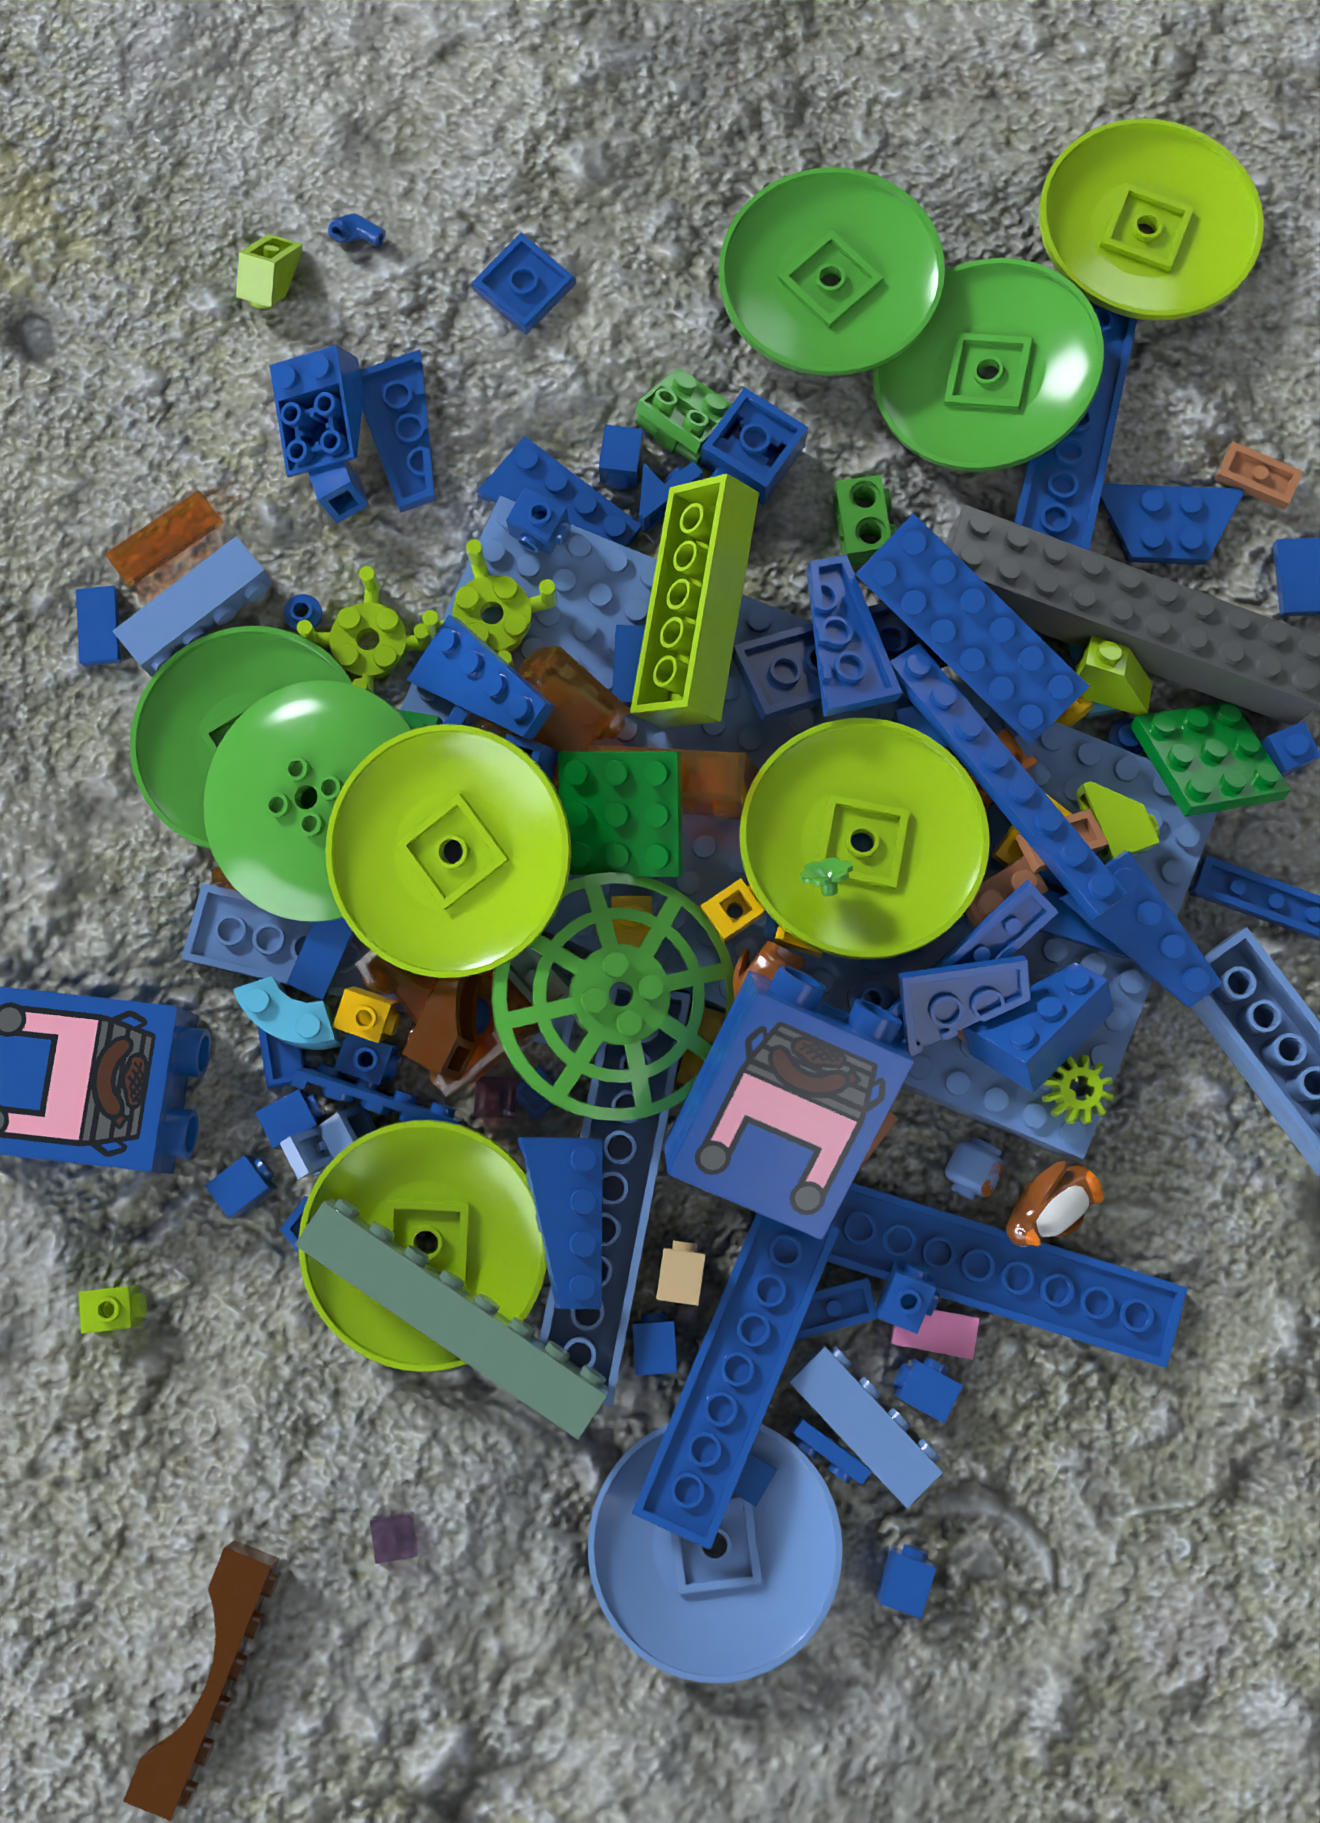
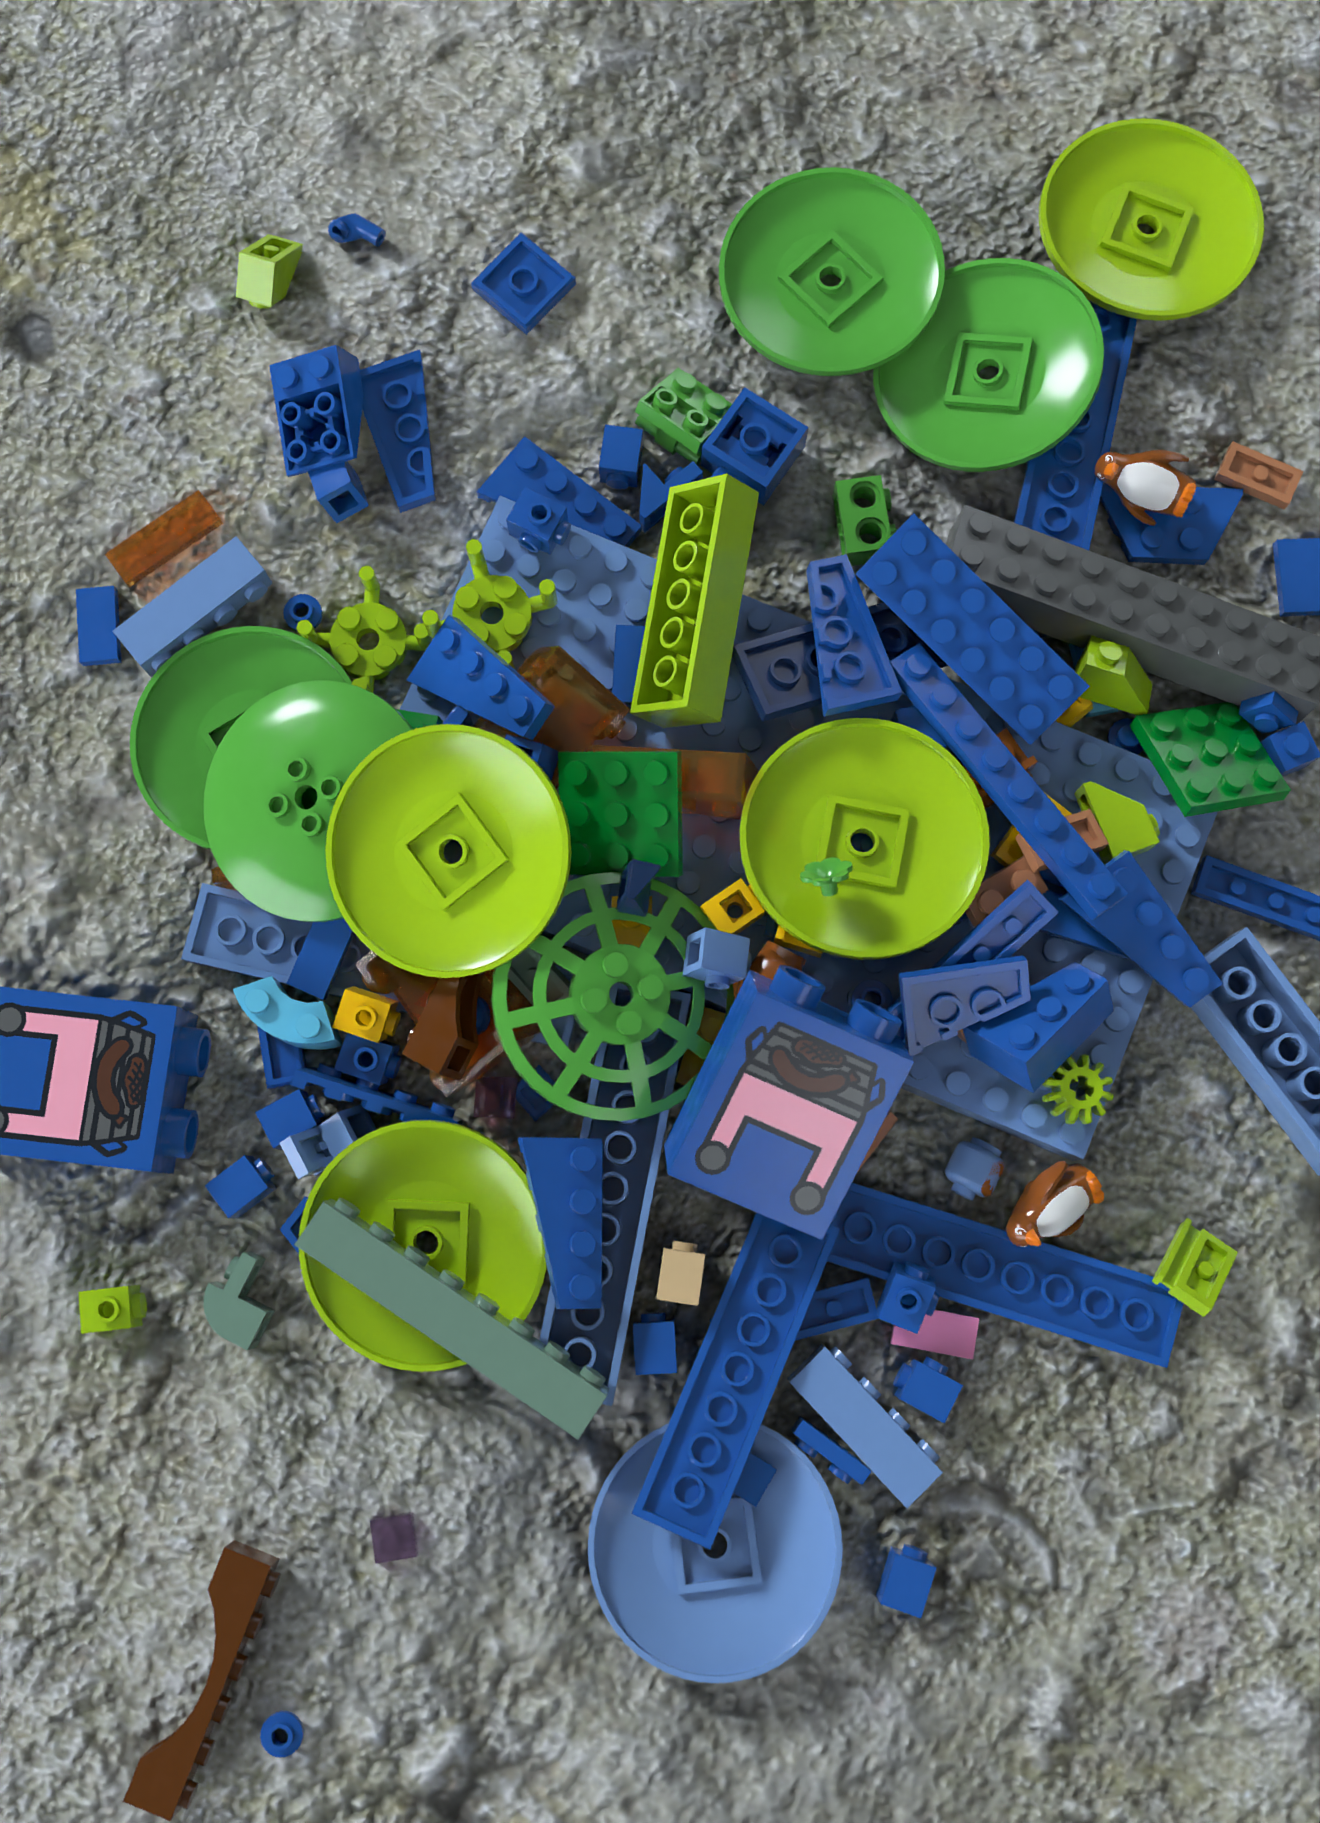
none -> sand green brick [203,1252,276,1350]
none -> blue plate [260,1711,304,1758]
none -> dark blue slope [616,859,661,917]
none -> medium blue brick [683,927,751,989]
none -> animal [1095,450,1196,526]
none -> lime plate [1152,1218,1238,1317]
none -> blue plate [1239,691,1298,734]

